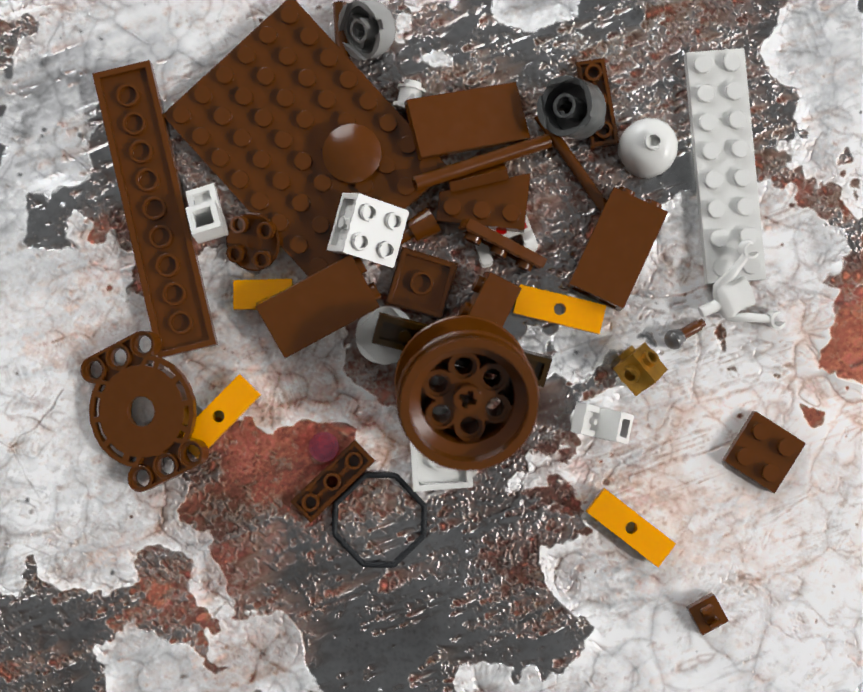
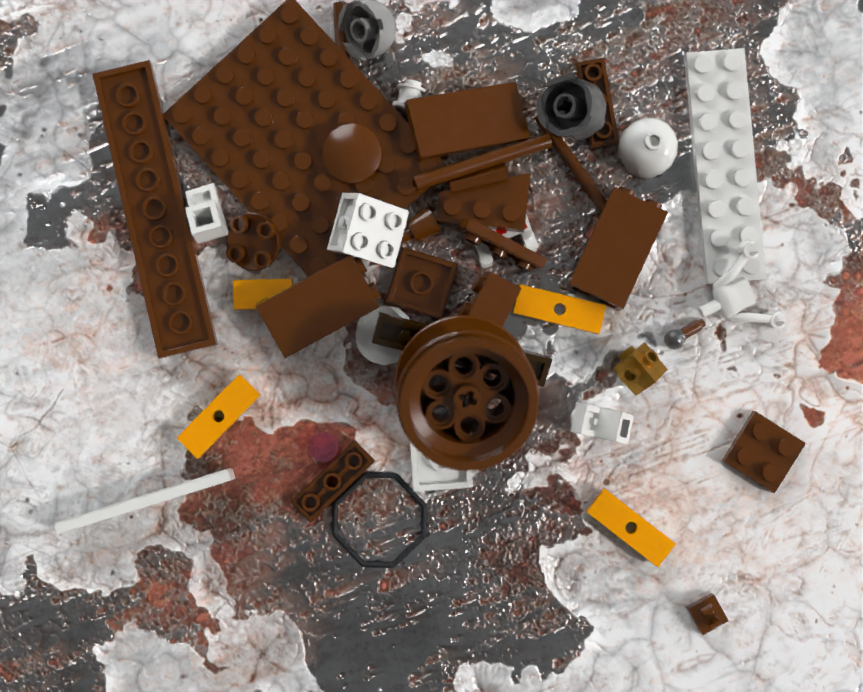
reddish brown piece [80,331,209,492] -> none
none -> white tile [54,468,236,535]

